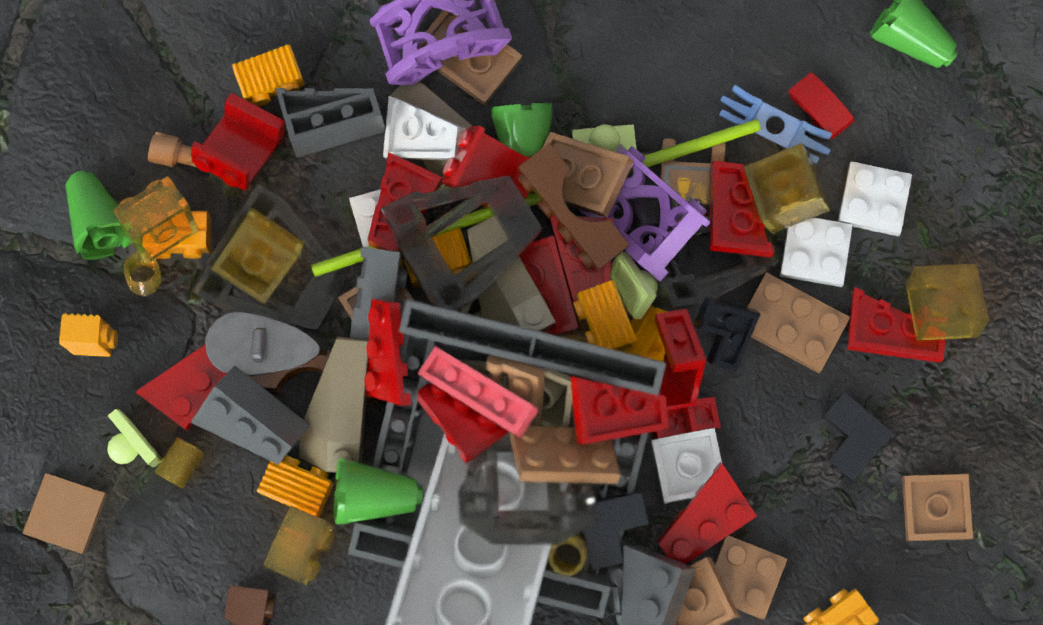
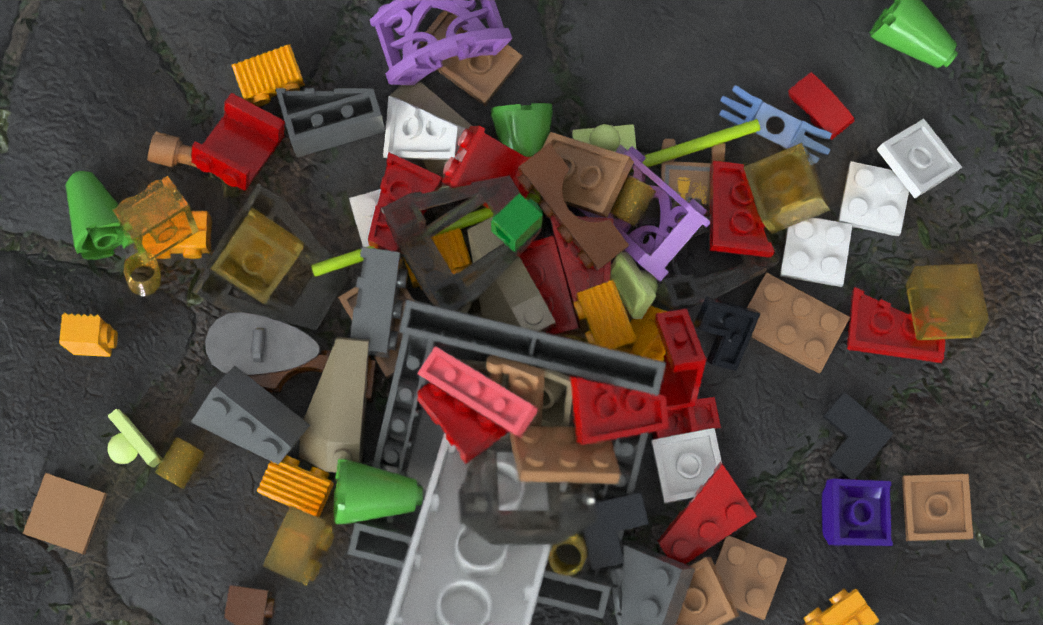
red wing [136,345,227,431] -> none
red wing [364,298,411,406] -> none
none -> green brick [491,194,543,252]
none -> clear yellow piece [610,175,657,227]
none -> dark purple slope [822,479,893,546]
none -> white plate [877,119,962,198]

